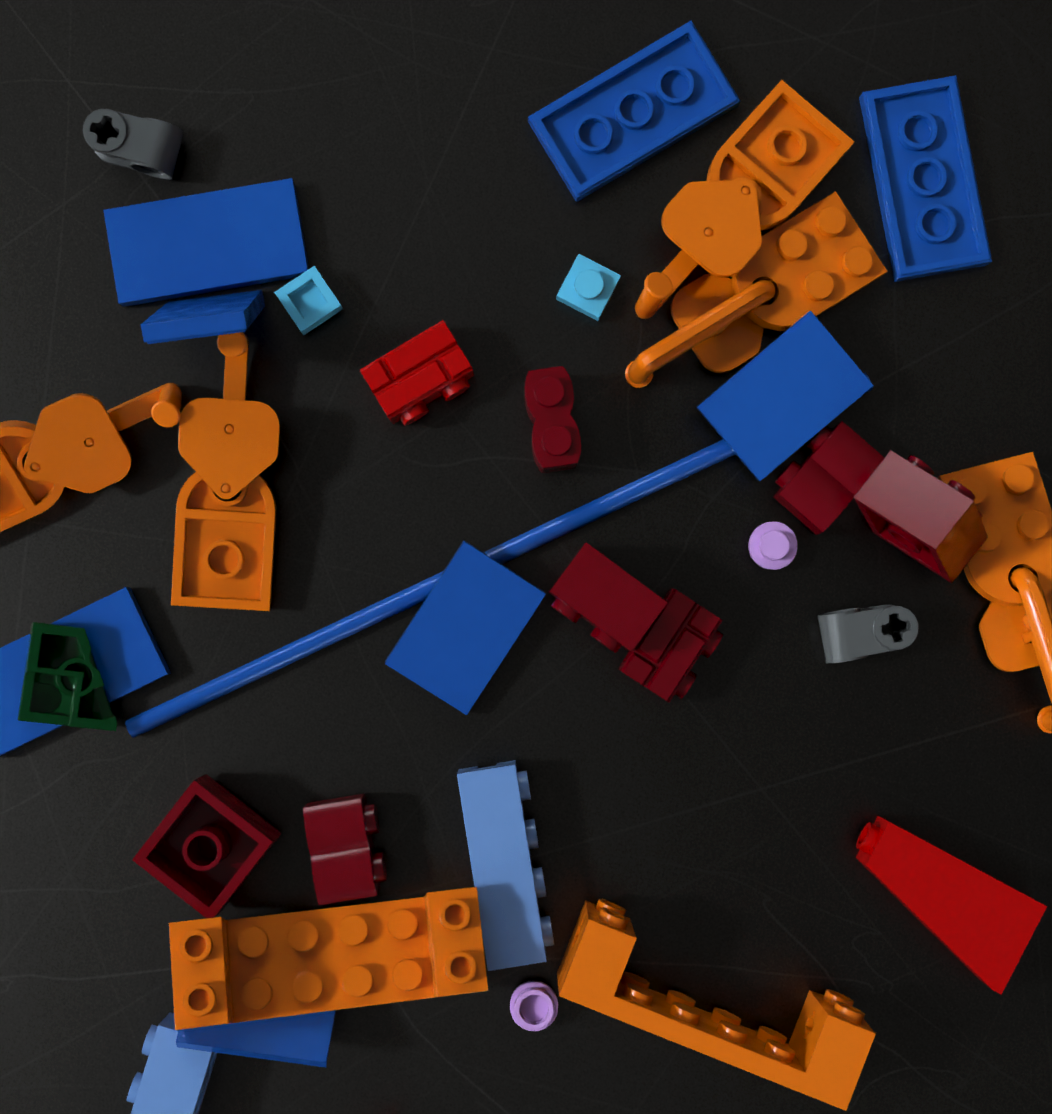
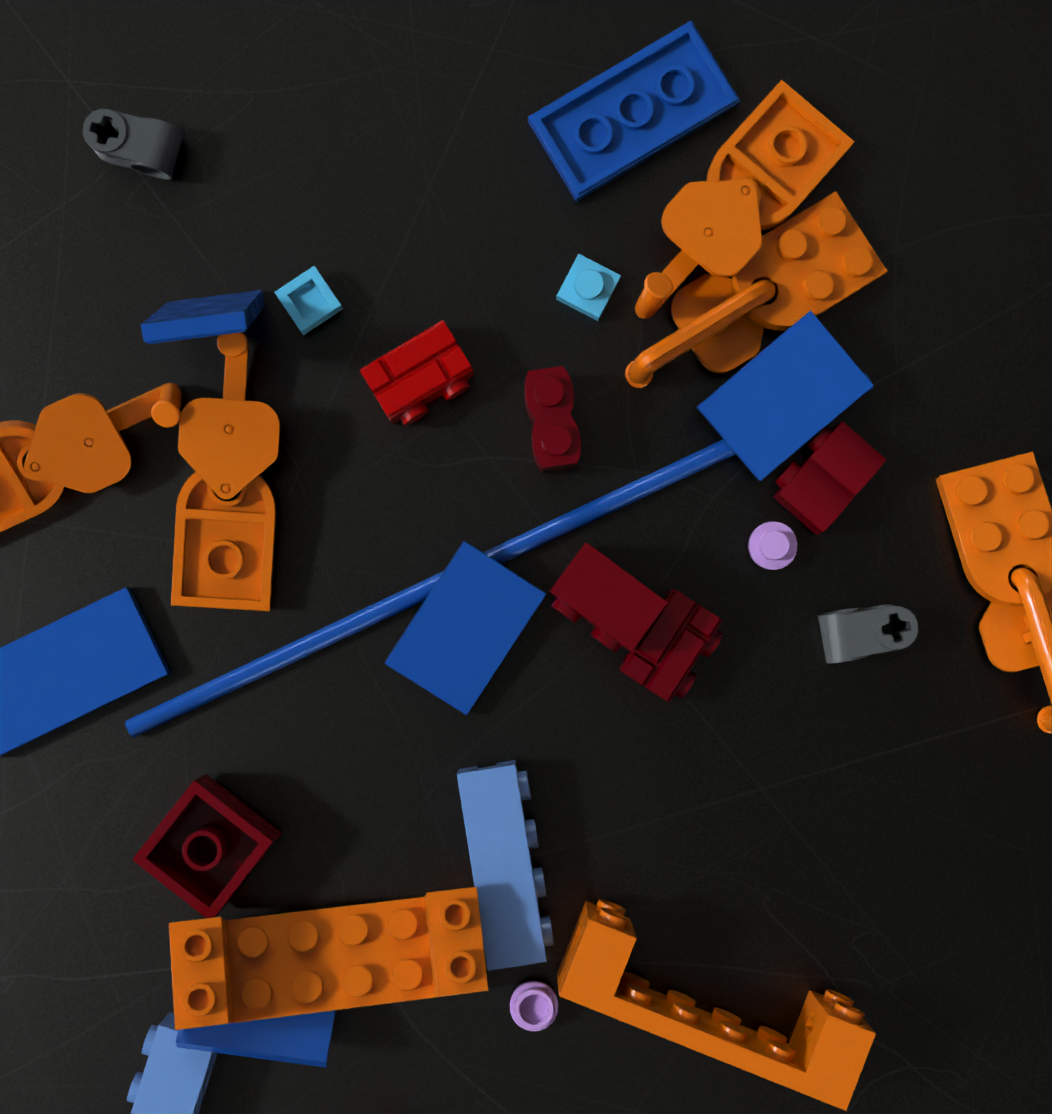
dark green slope [17,622,117,731] -> none
blue tile [103,178,309,307] -> none
dark red brick [303,793,387,905] -> none
dark red brick [854,450,988,583] -> none
red slope [856,816,1047,995] -> none
blue tile [859,75,992,282] -> none

